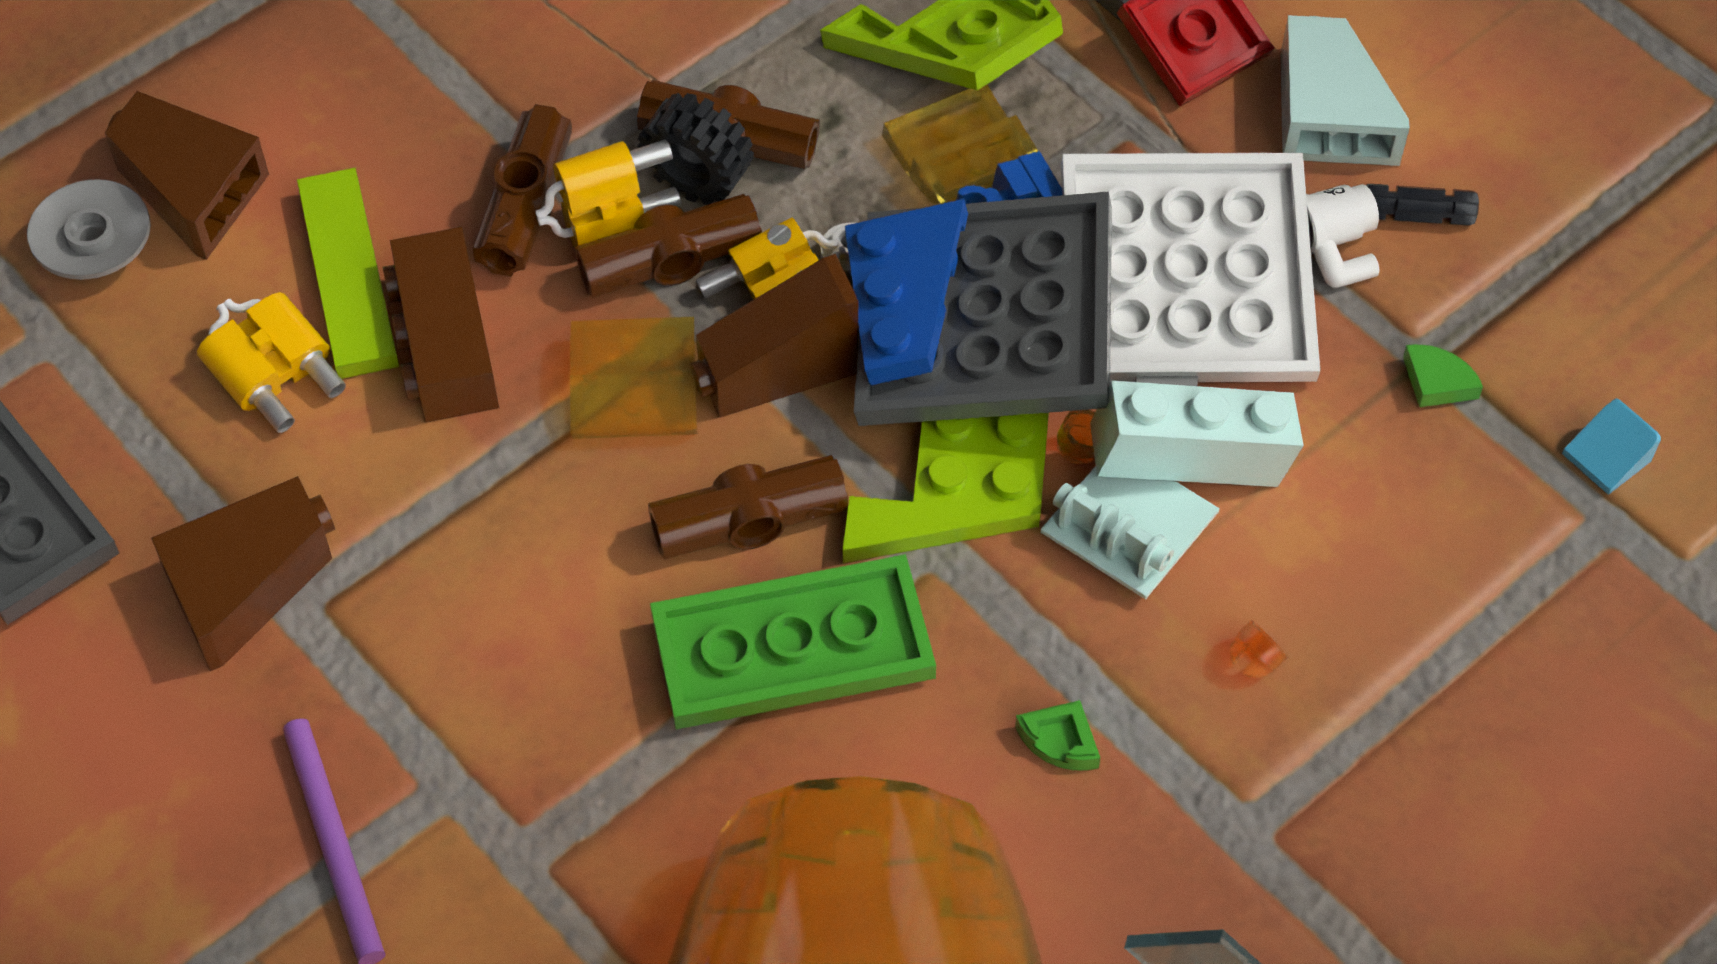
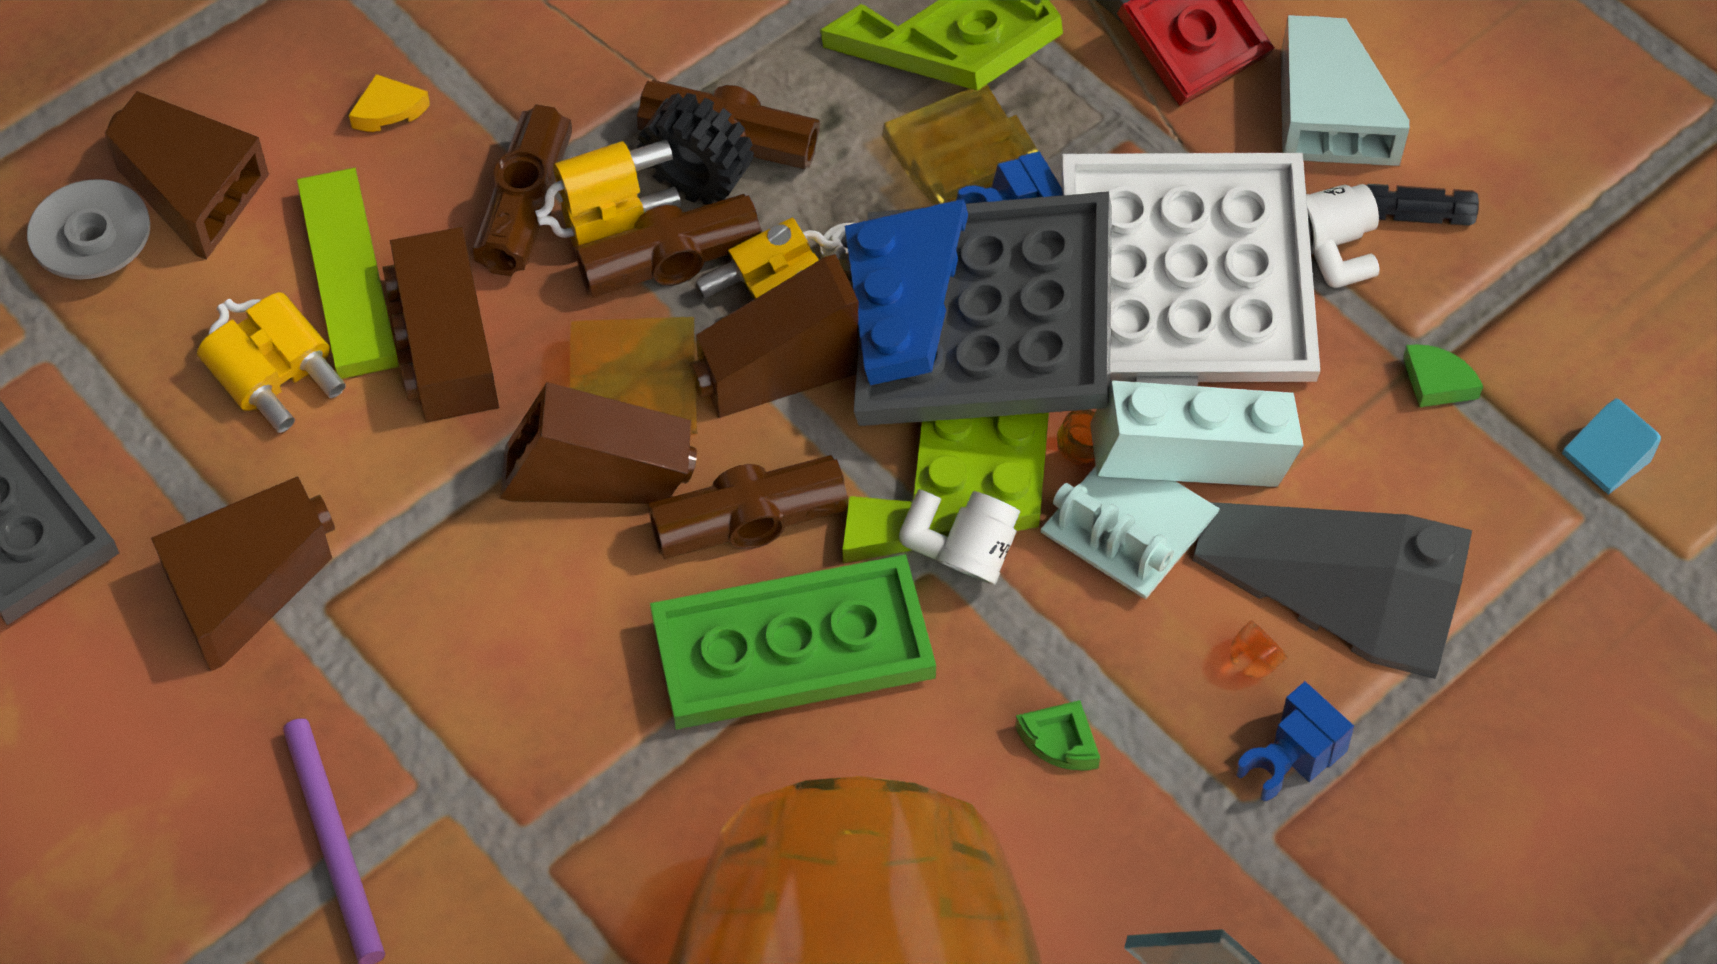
none -> yellow tile [349,74,430,132]
none -> reddish brown slope [500,382,697,504]
none -> white piece [899,489,1020,586]
none -> dark grey wedge [1193,502,1472,679]
none -> blue piece [1236,681,1354,801]

